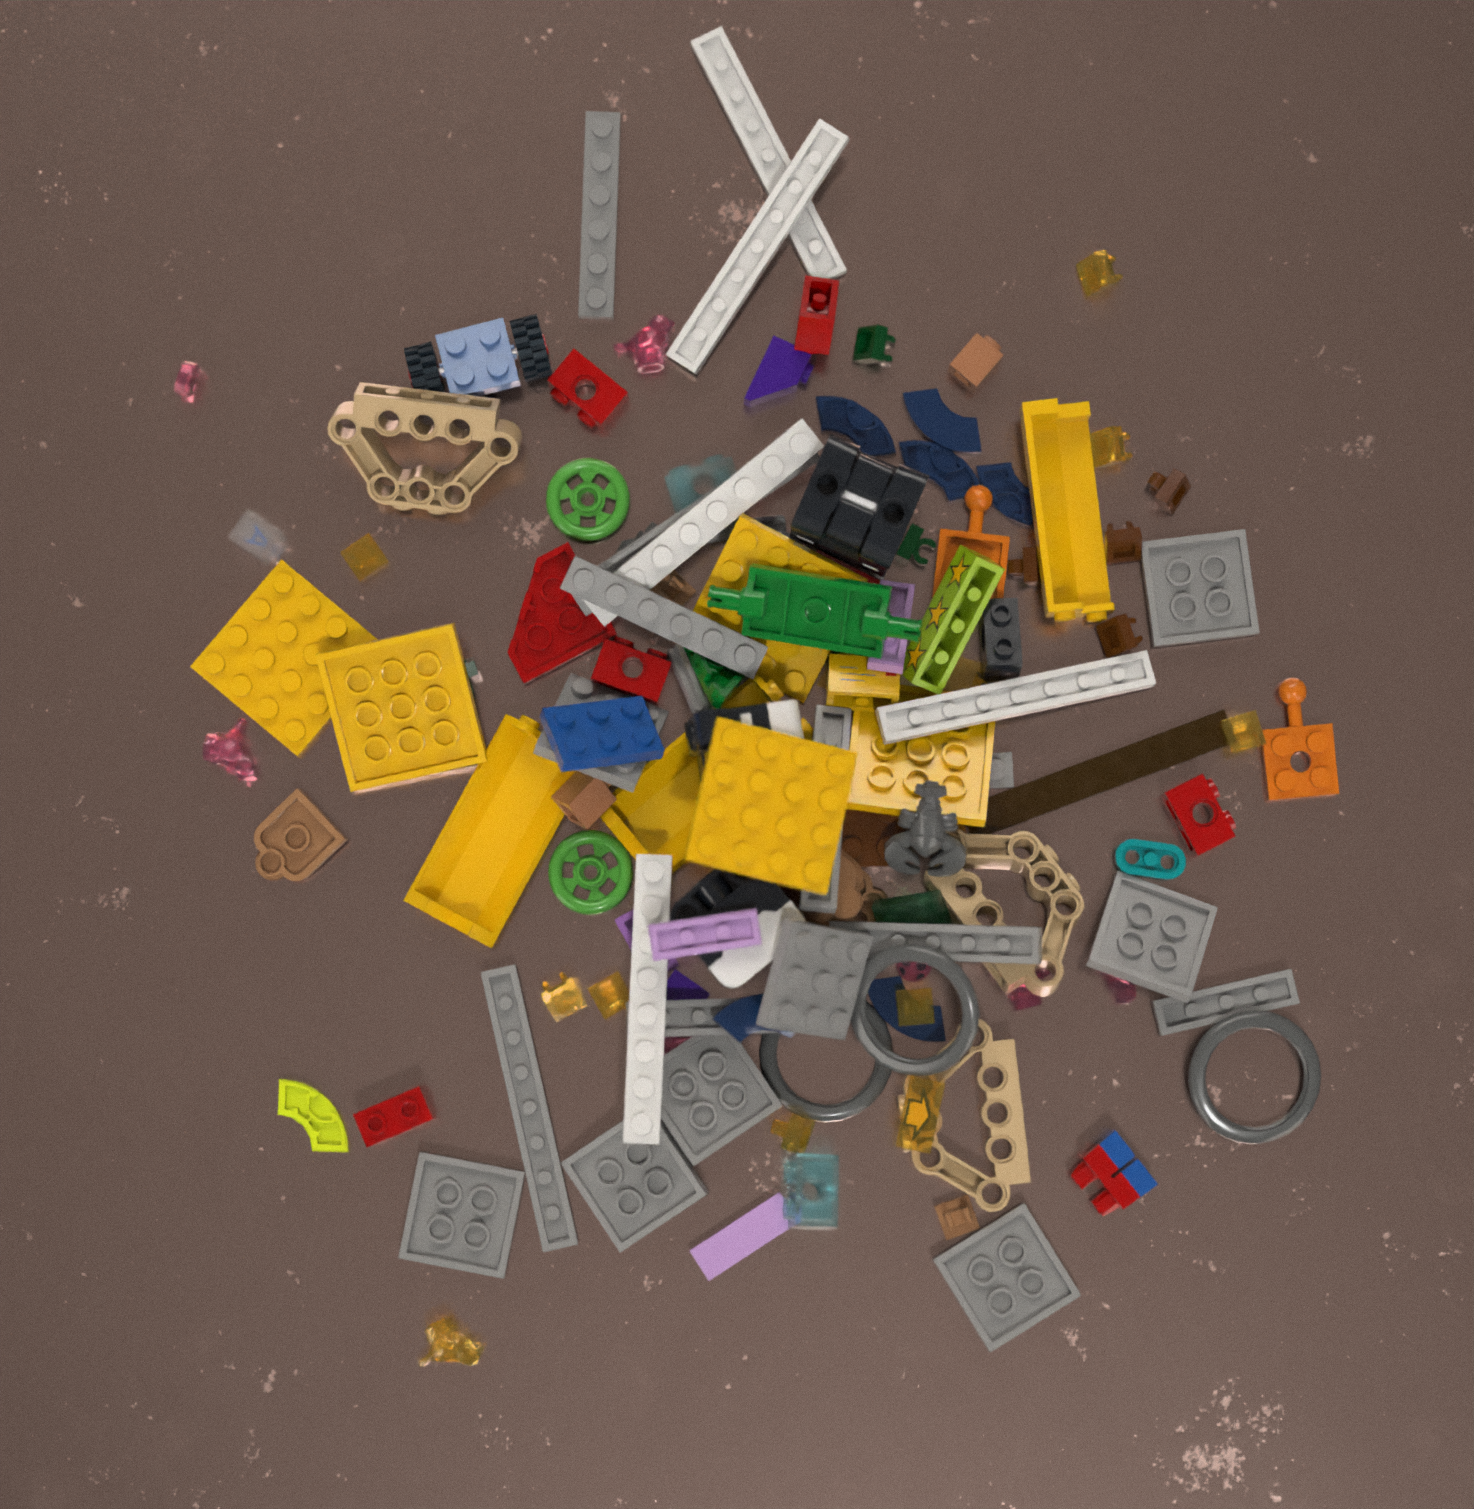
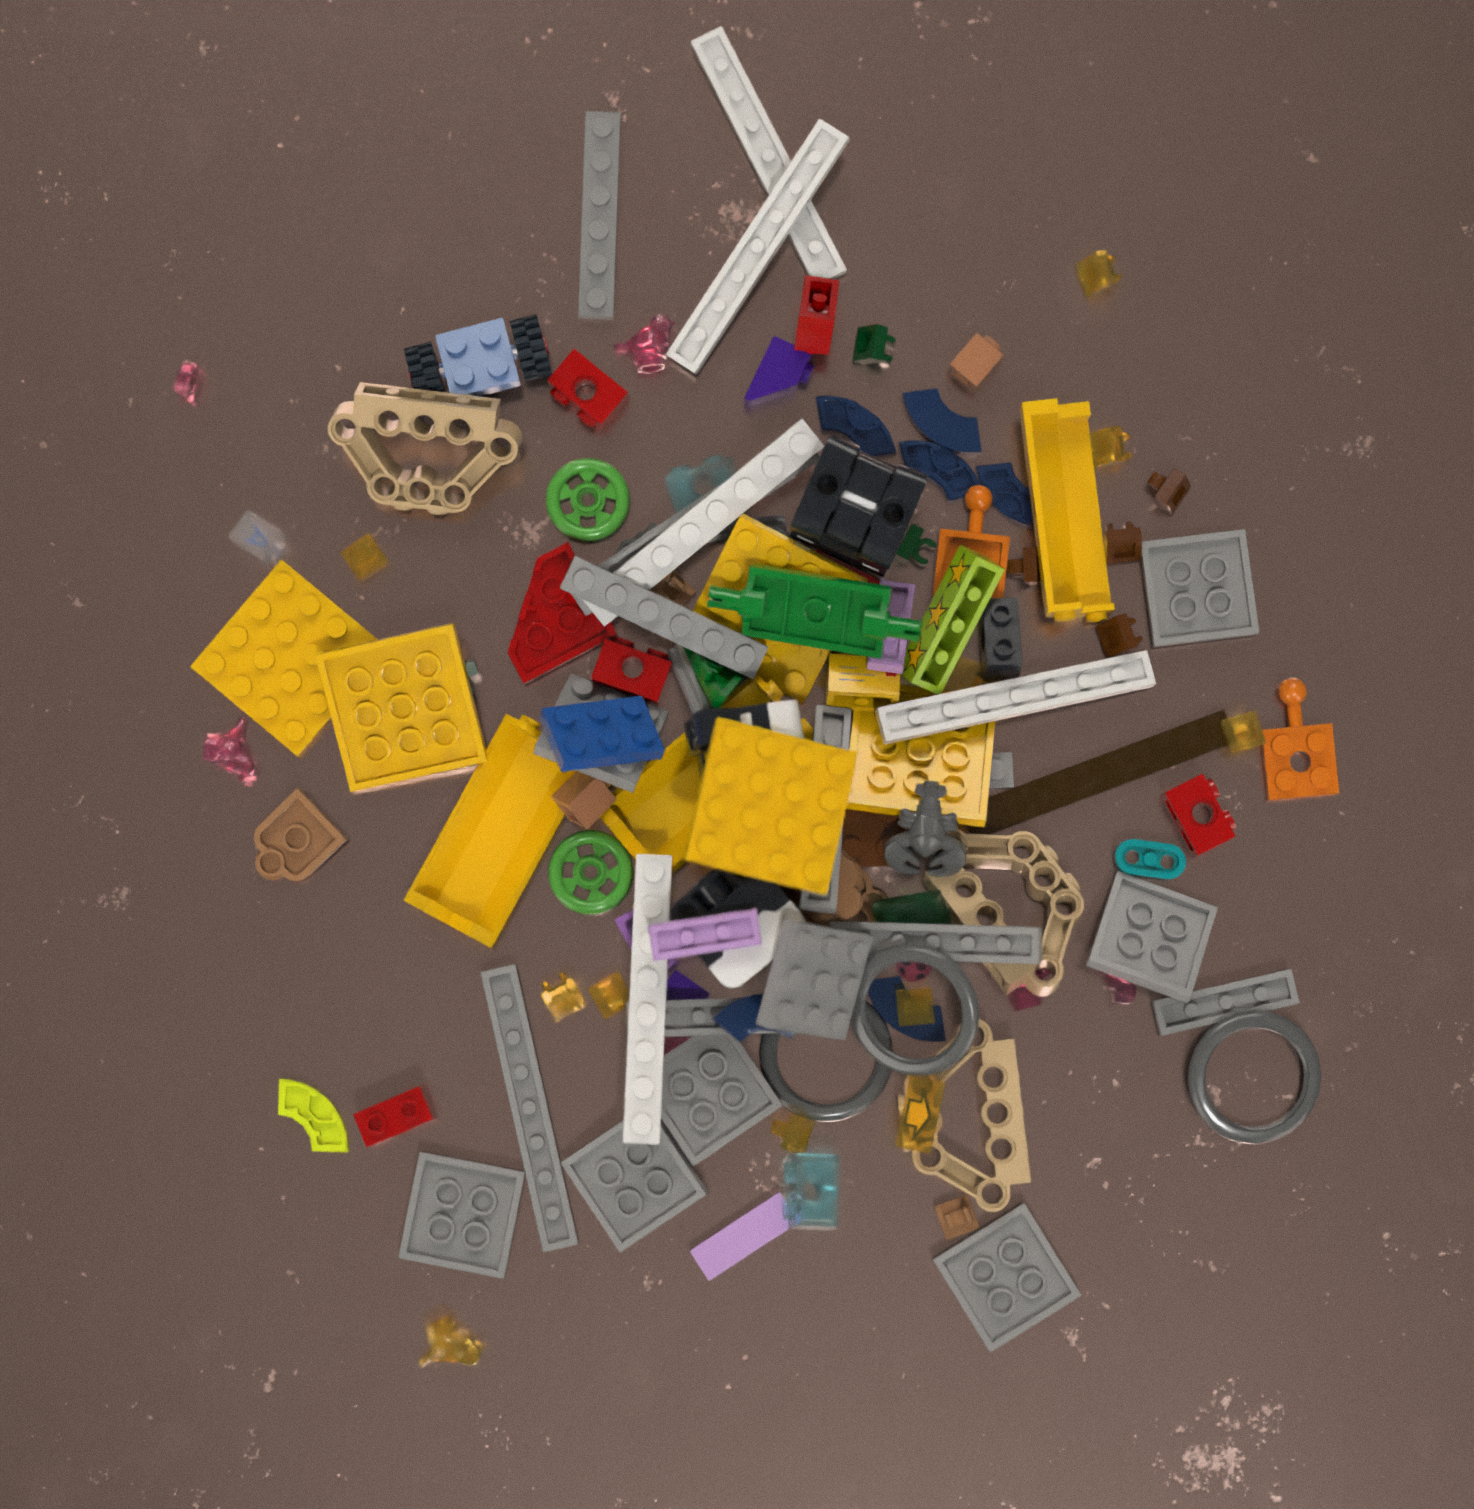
red hips [1069,1130,1158,1216] -> none

